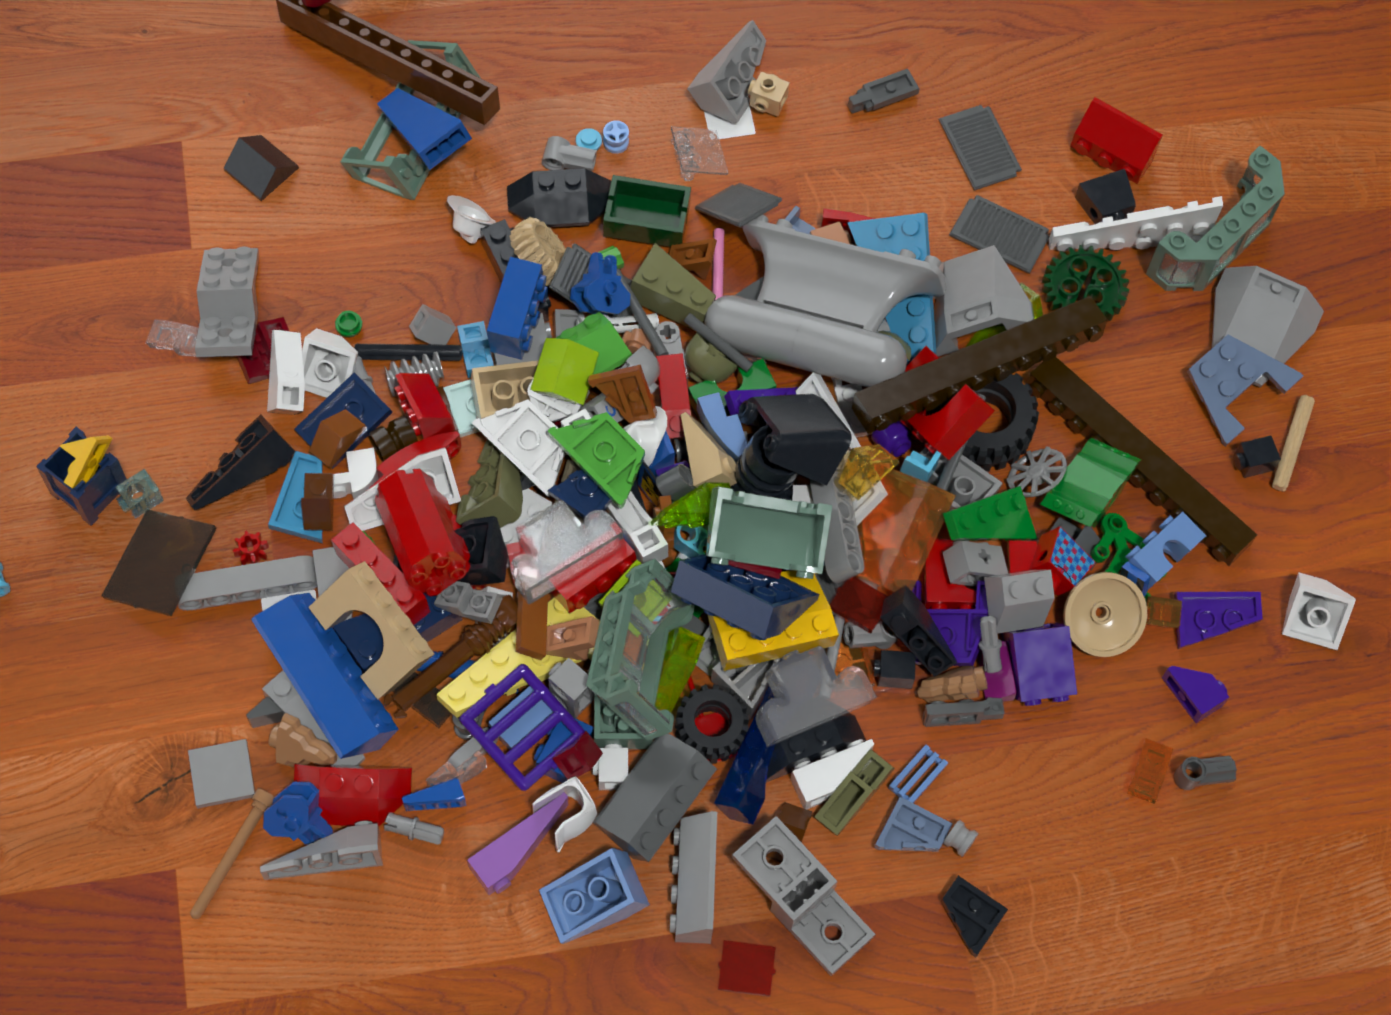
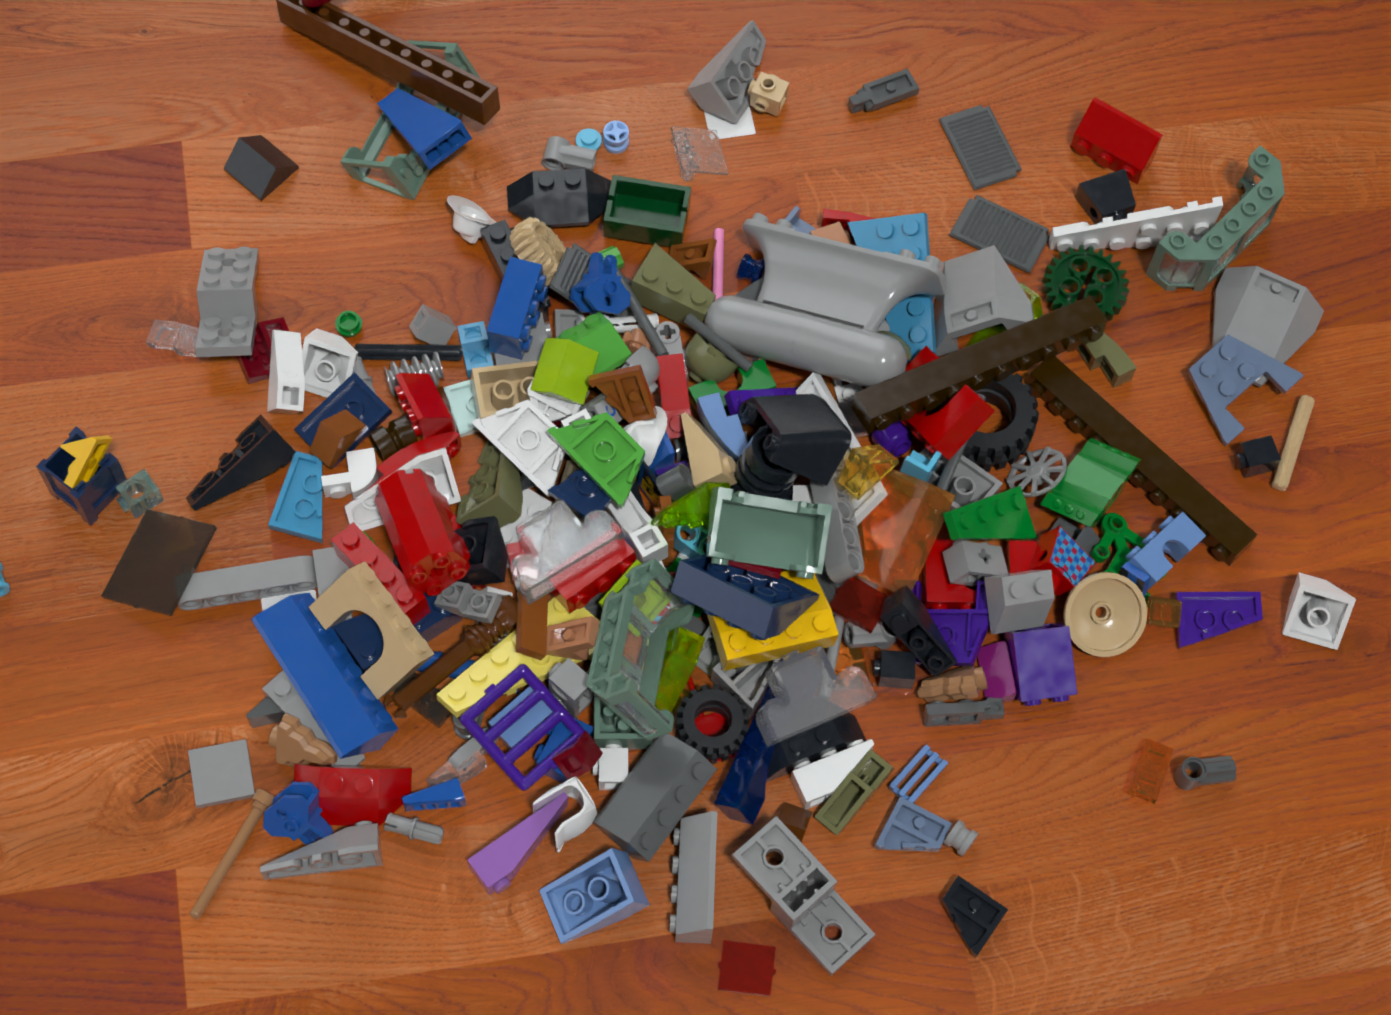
red gear [233,530,269,565] -> none
reddish brown slope [301,473,334,531] -> none
dark grey window [694,183,782,227] -> none
light grey axle [979,616,1002,673] -> none
dark purple slope [1162,666,1229,723] -> none
none -> clear blue wheel [736,253,765,284]
none -> olive slope [1076,333,1137,388]

